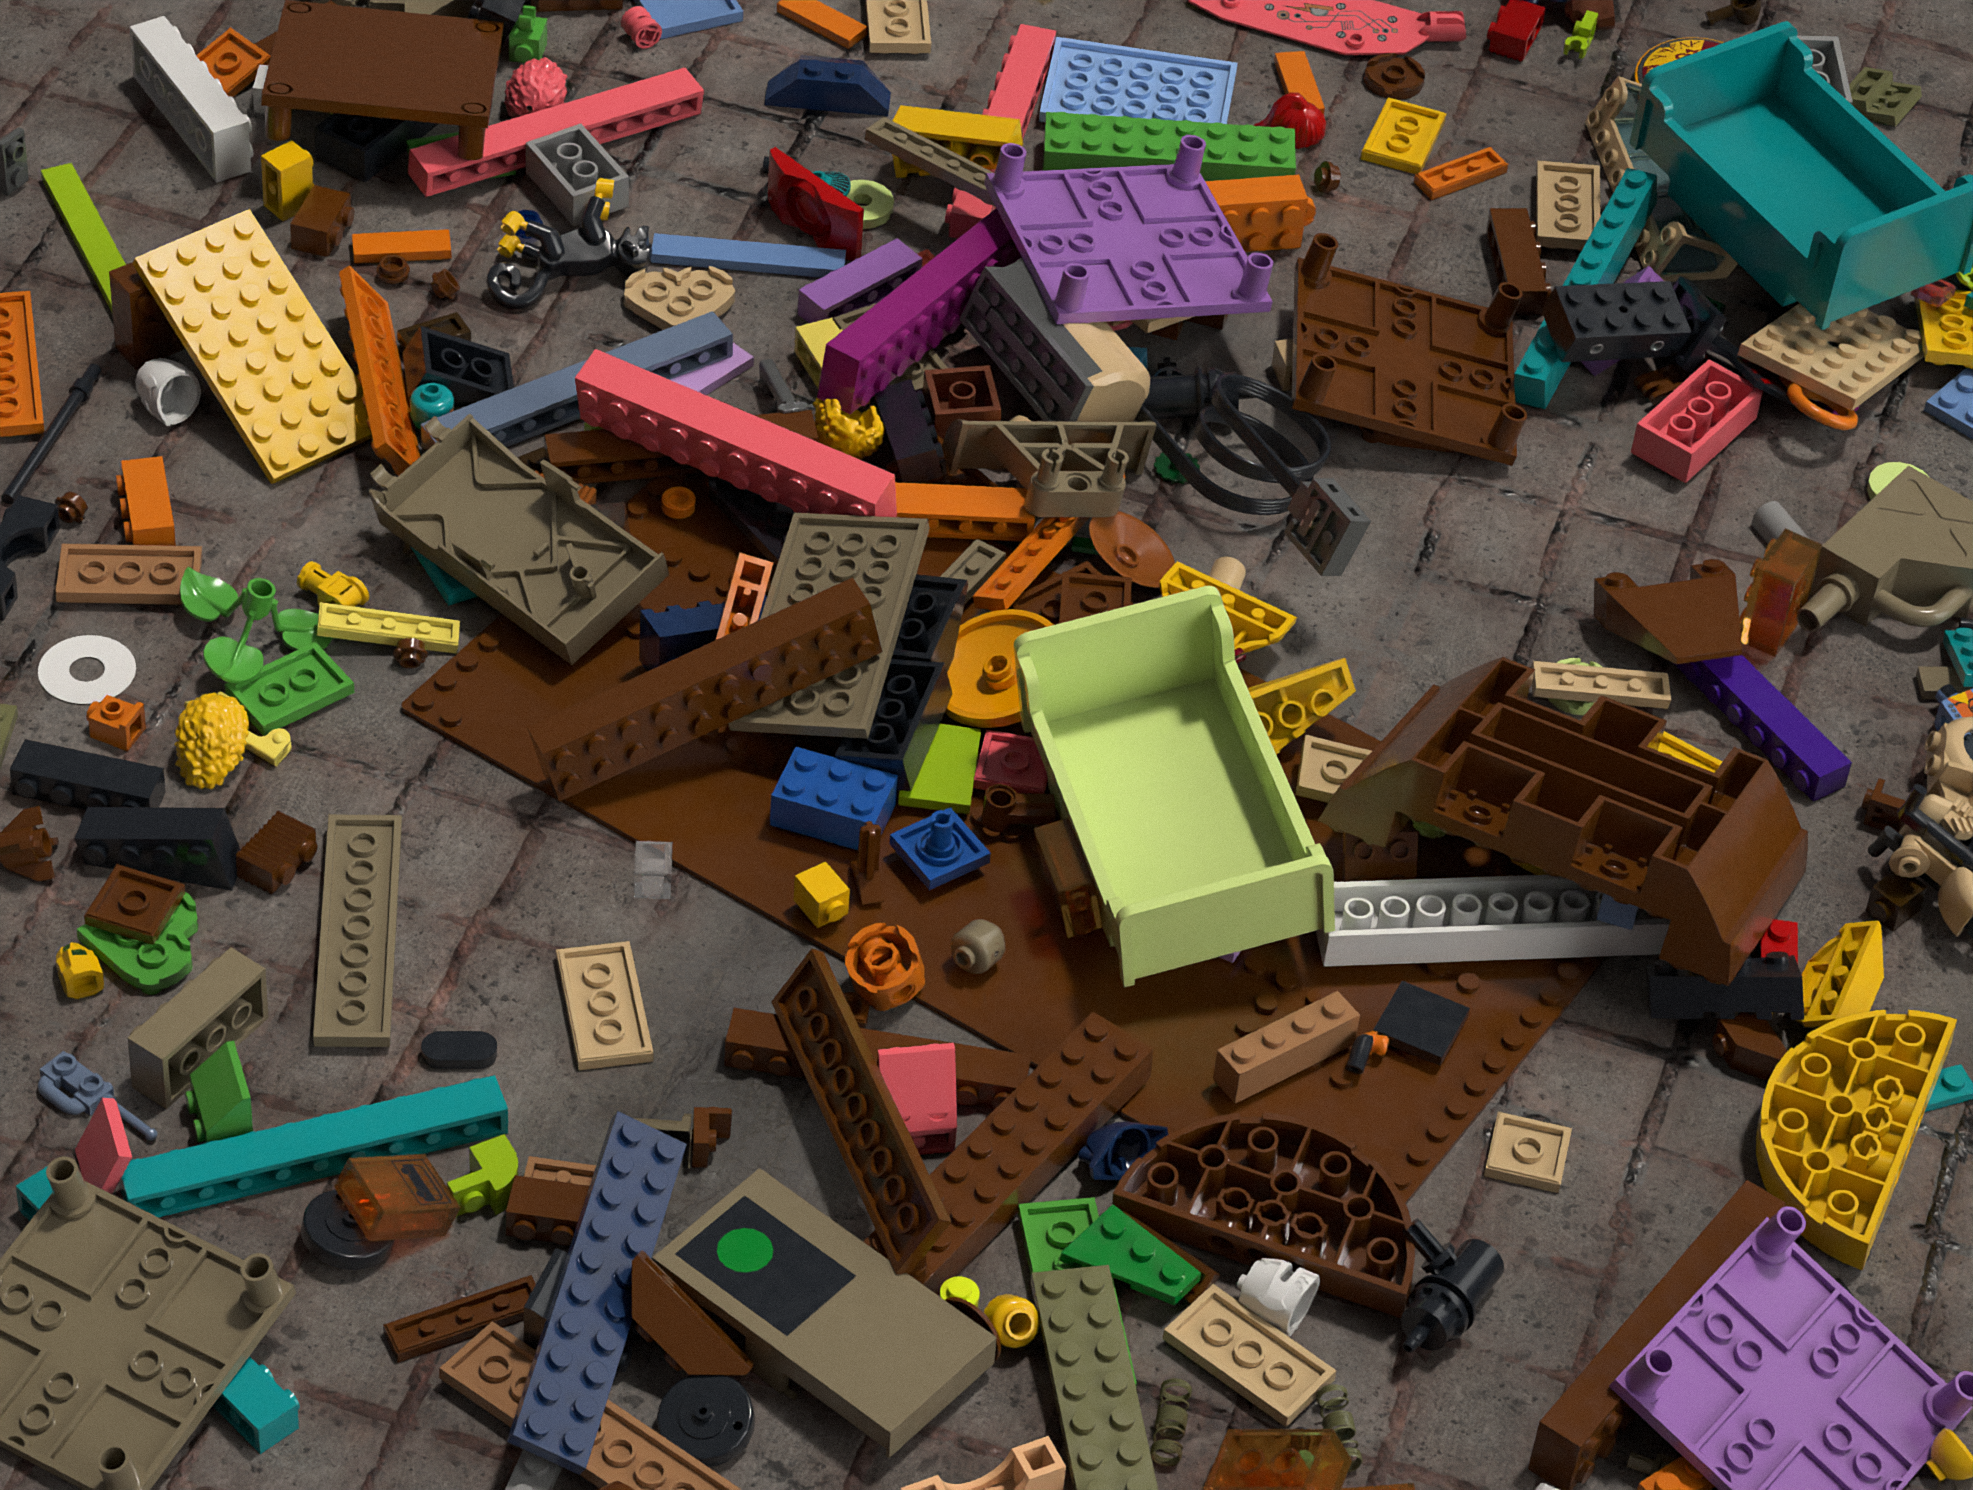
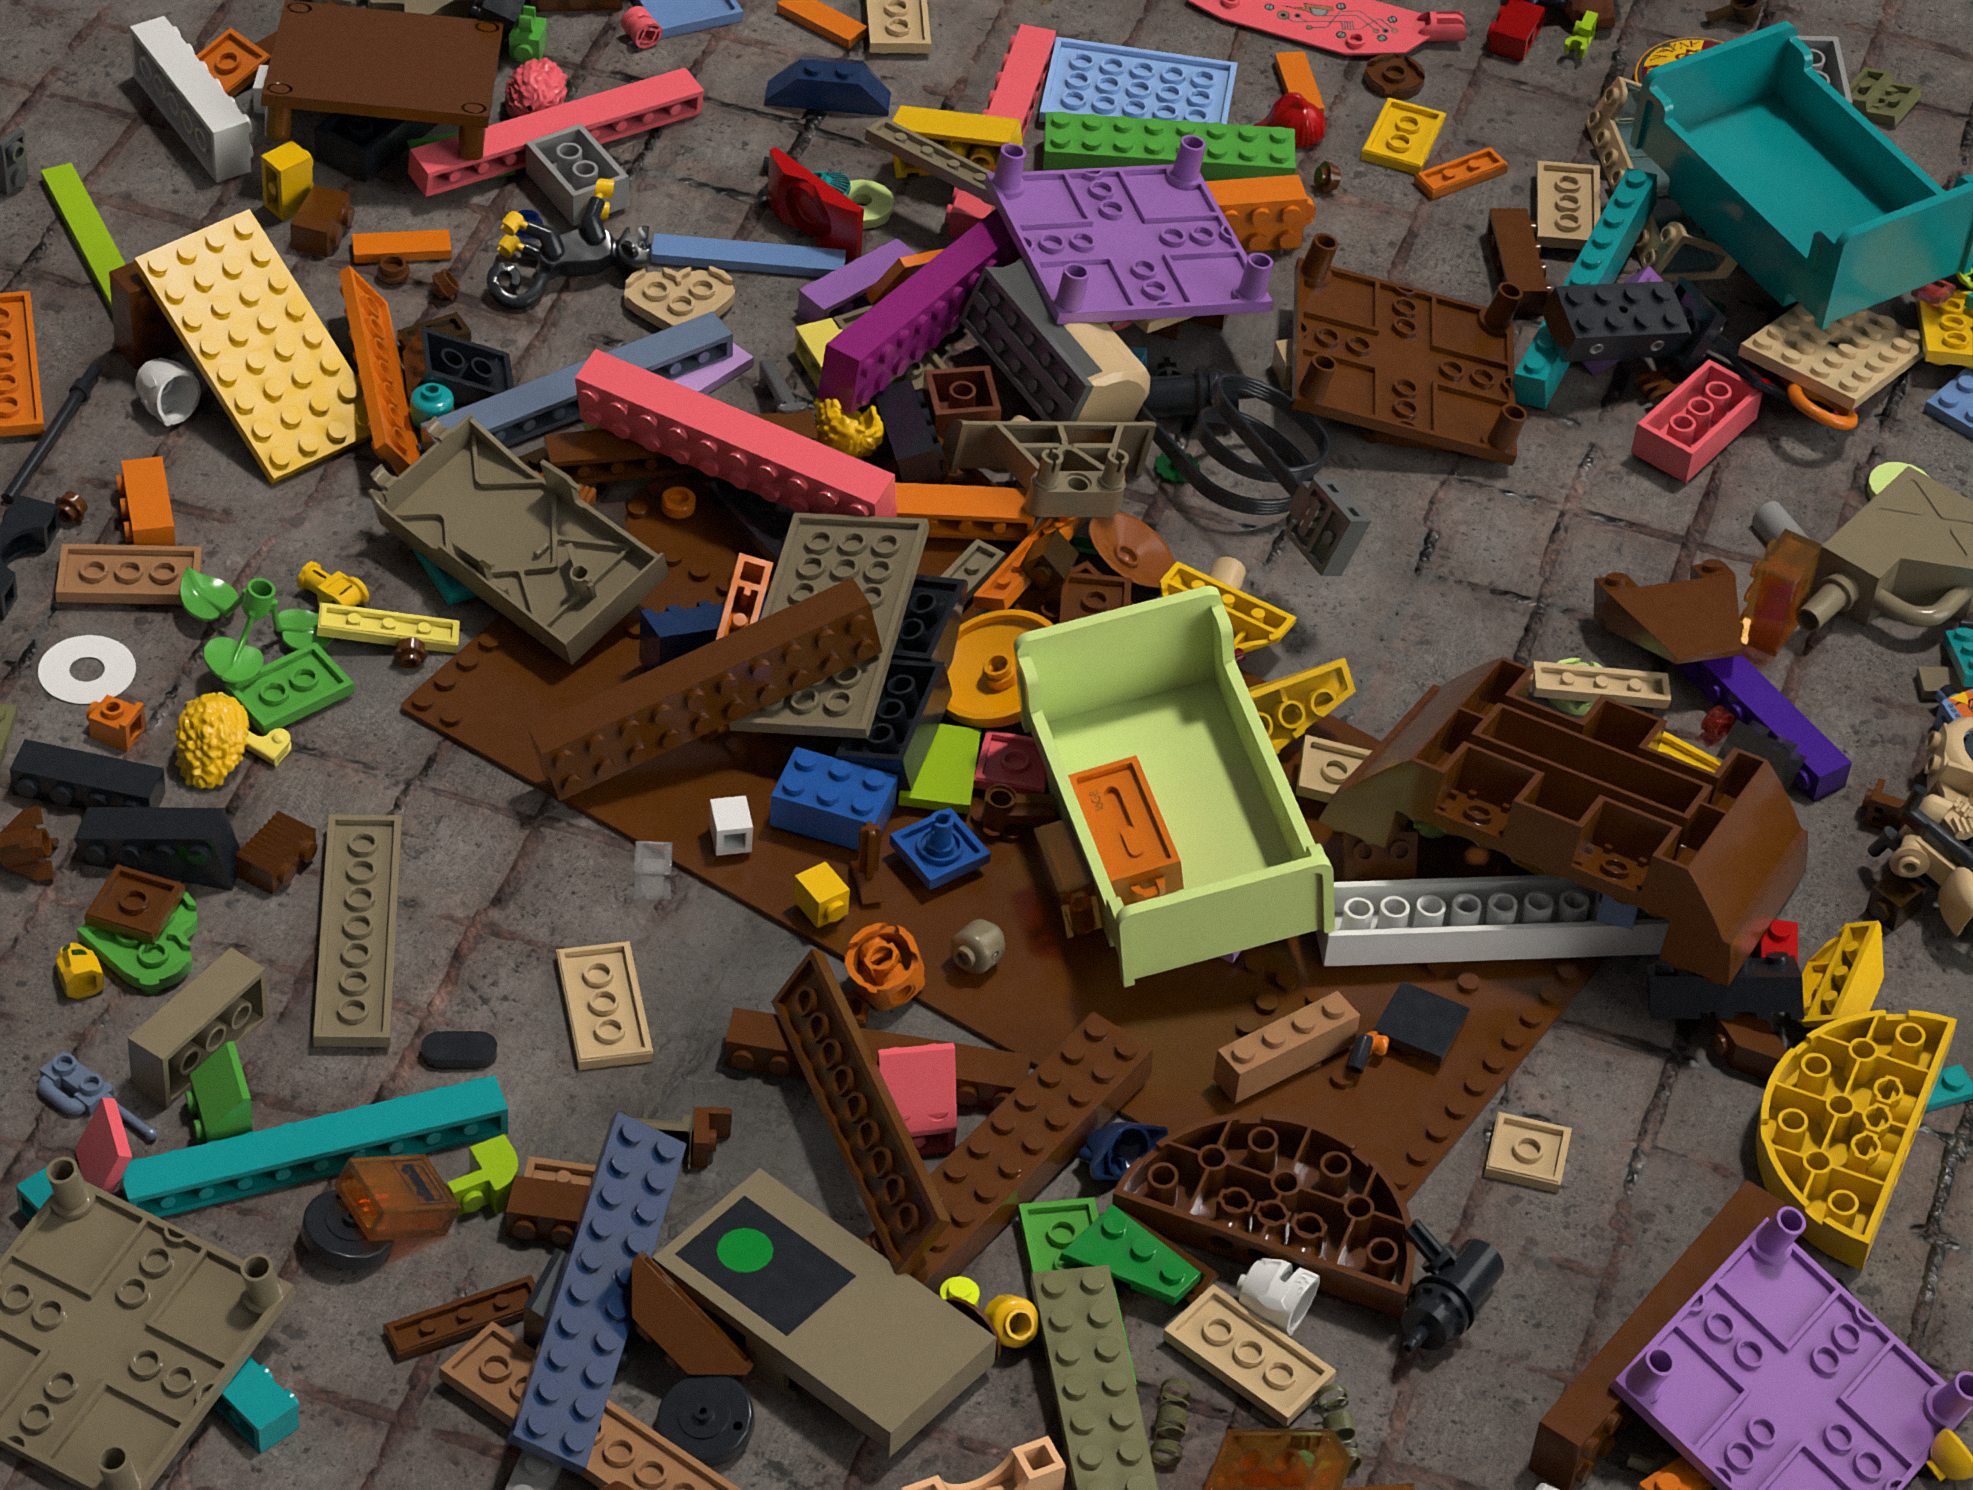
none -> white brick [709,796,753,856]
none -> orange tile [866,249,944,304]
none -> dark brown brick [1019,529,1079,591]
none -> orange piece [1068,755,1184,906]
none -> clear red bush [1701,705,1736,741]
none -> clear smoke brick [1717,720,1806,793]

